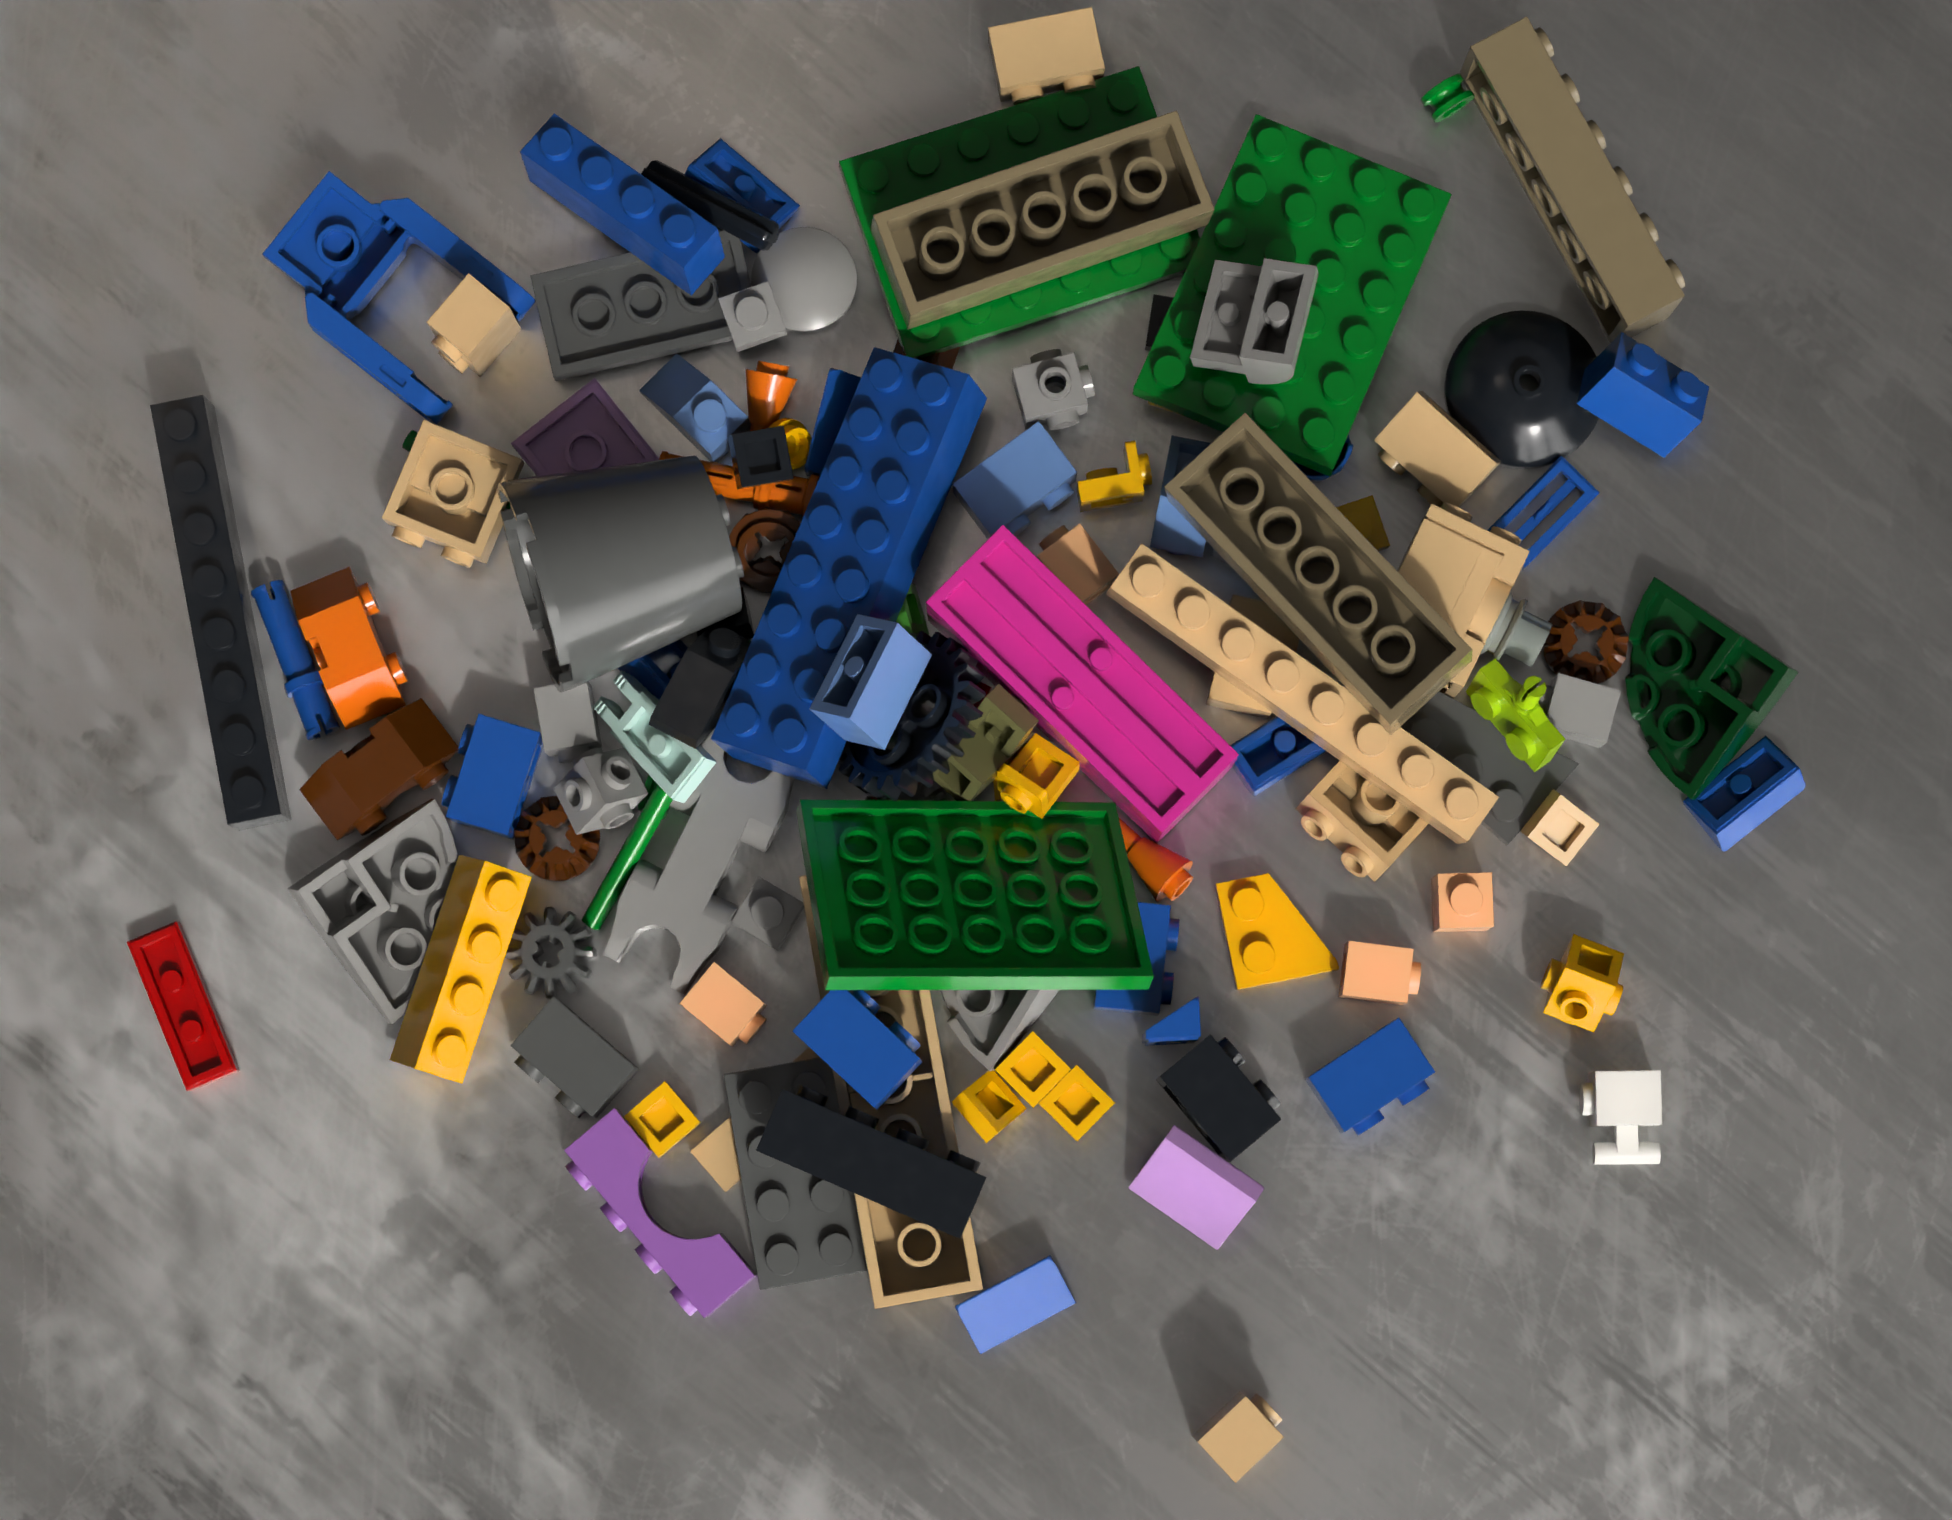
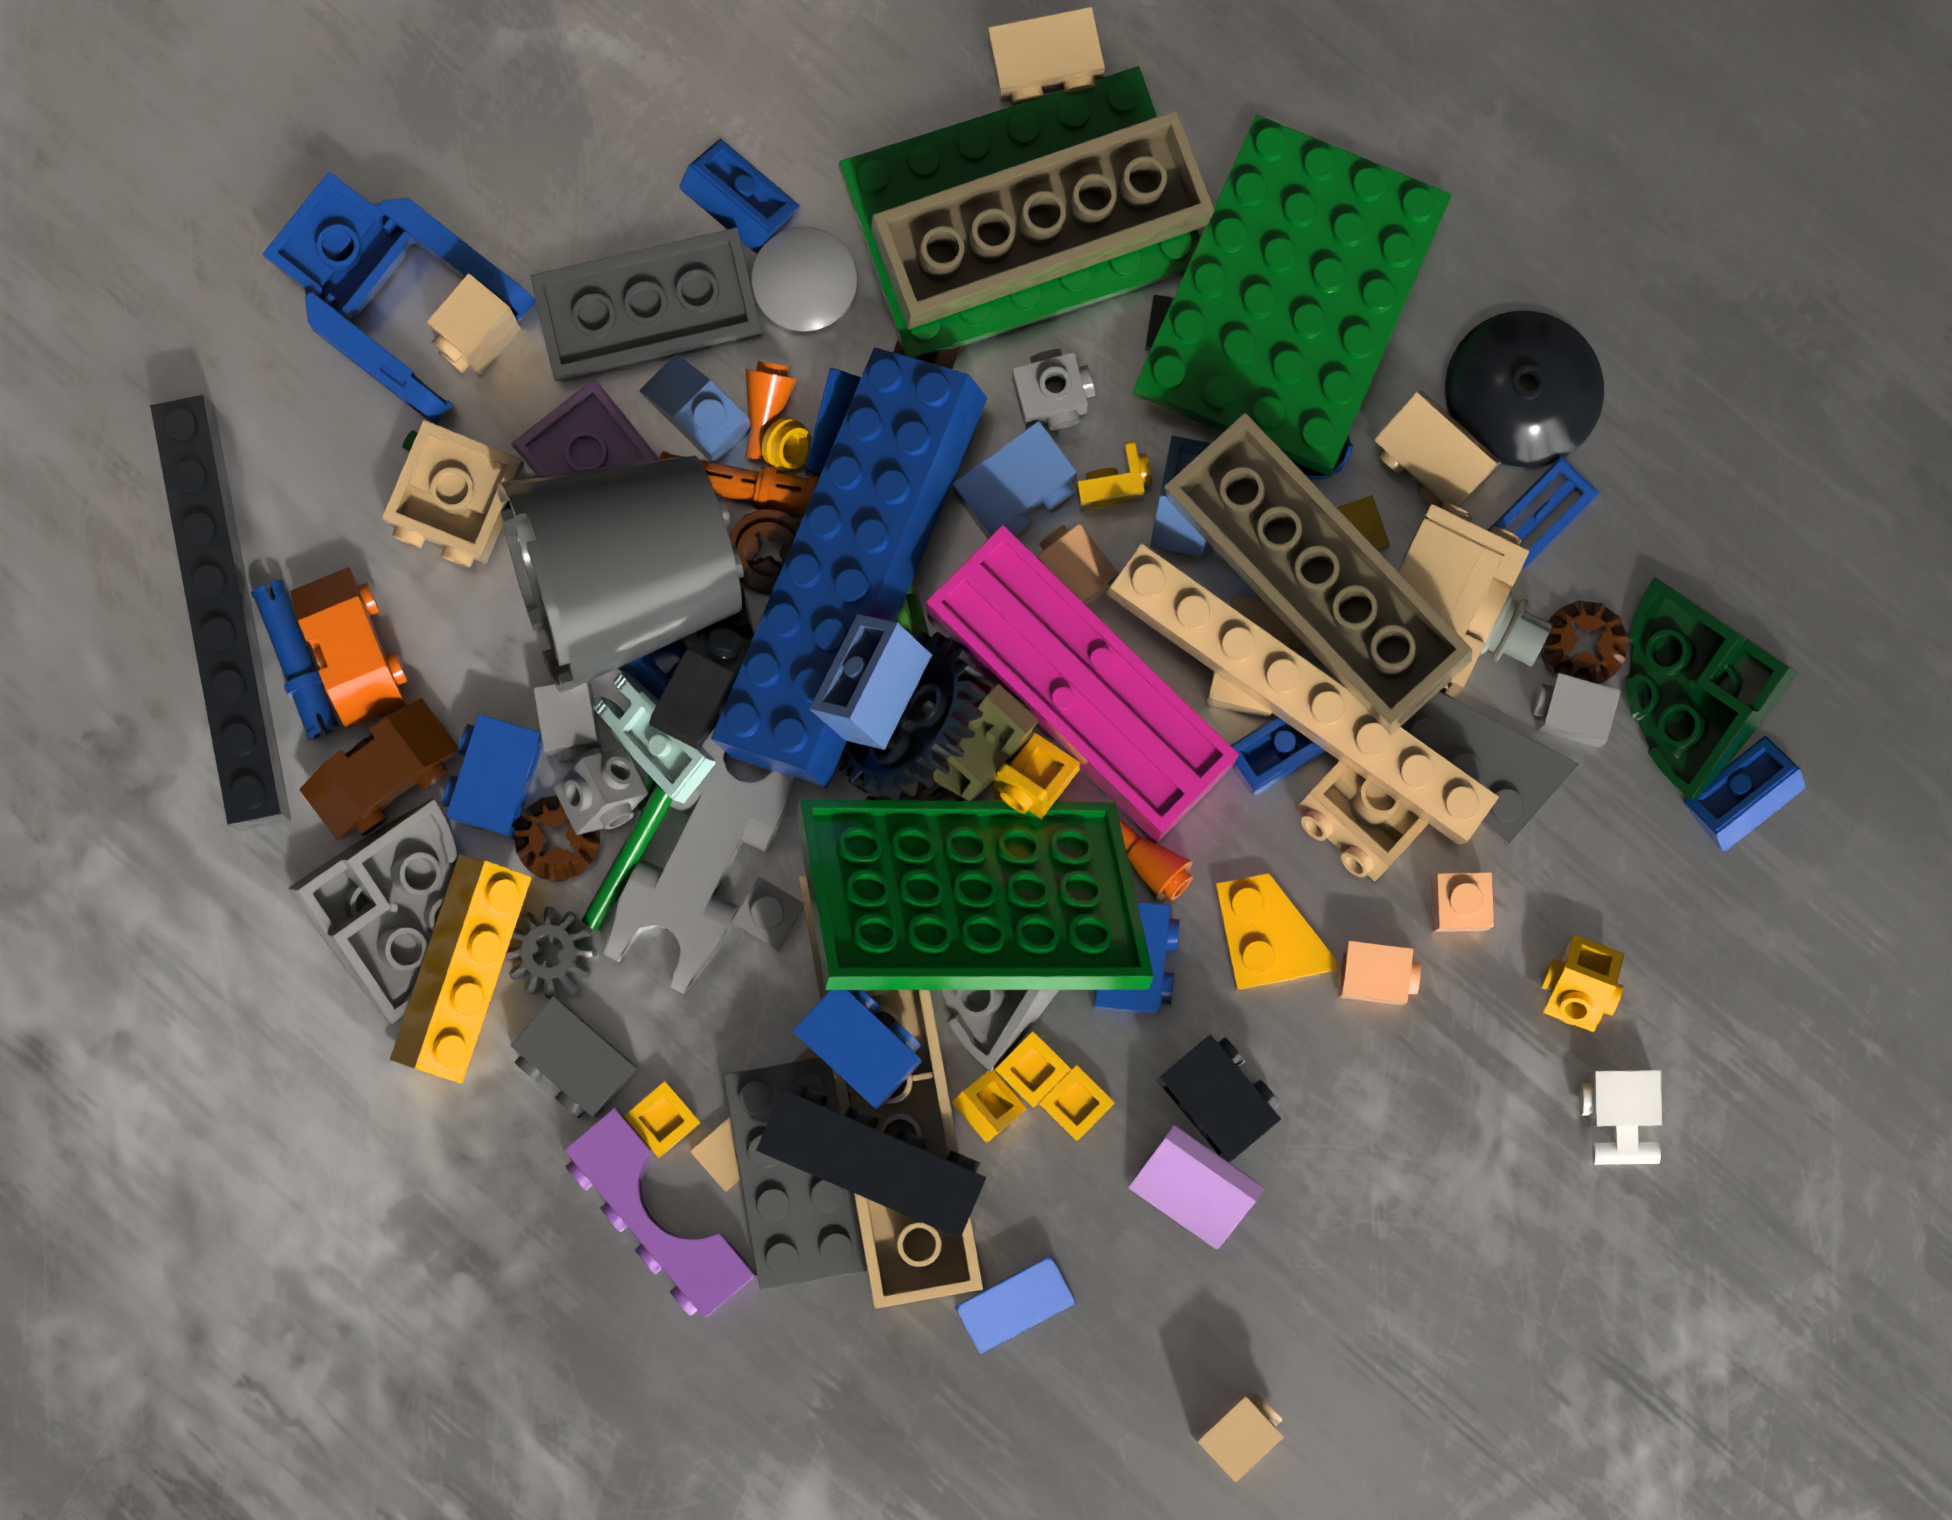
red tile [127,921,240,1092] -> none
blue brick [520,113,725,296] -> none
black axle [641,160,779,251] -> none
light nougat brick [679,962,767,1047] -> none
light grey plate [718,281,787,352] -> none
black plate [727,426,794,489] -> none
blue slope [1142,997,1201,1046] -> none
light grey brick [1190,258,1319,384] -> none
blue brick [1305,1018,1435,1136] -> none
green bush [1420,73,1475,123] -> none
dark tan brick [1459,16,1685,343] -> none
lime plate [1466,658,1565,772] -> none
tan plate [1521,789,1599,866] -> none
blue brick [1577,332,1709,458] -> none

